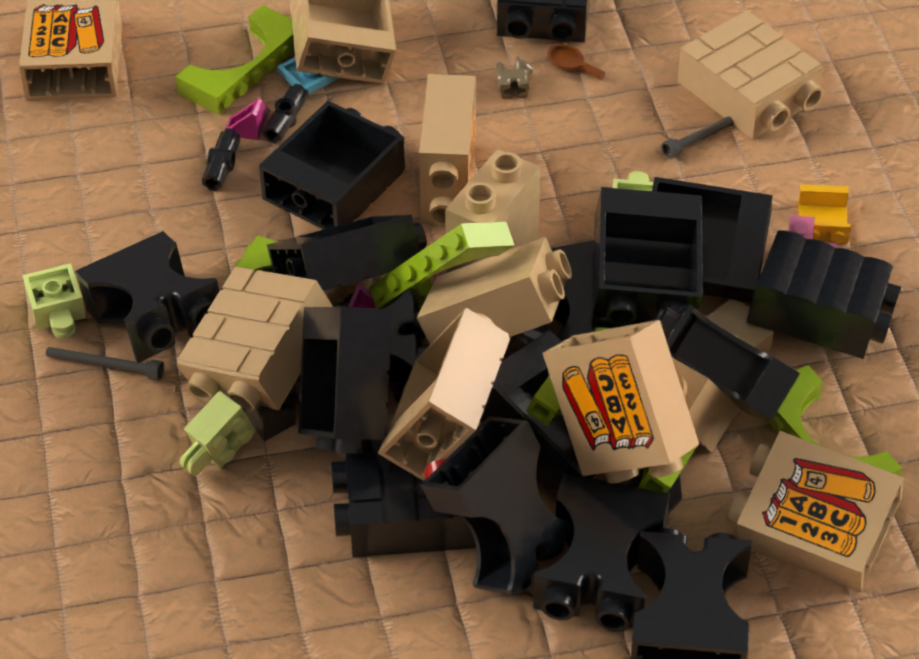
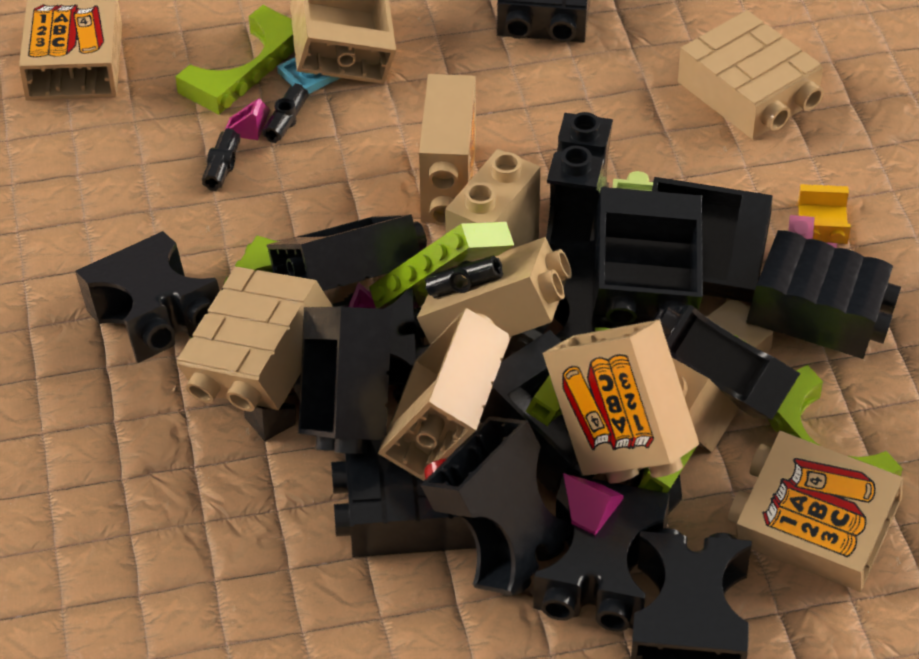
yellowish green brick [22,263,86,339] -> none
dark grey piece [46,347,164,381] -> none
yellowish green brick [180,391,256,475] -> none
black brick [259,101,405,229] -> none
dark tan animal [496,56,533,99] -> none
dark orange piece [548,44,605,80] -> none
dark grey piece [661,116,733,159] -> none
none -> black piece [425,255,503,298]
none -> black brick [546,112,613,248]
none -> dark pink slope [563,473,624,535]

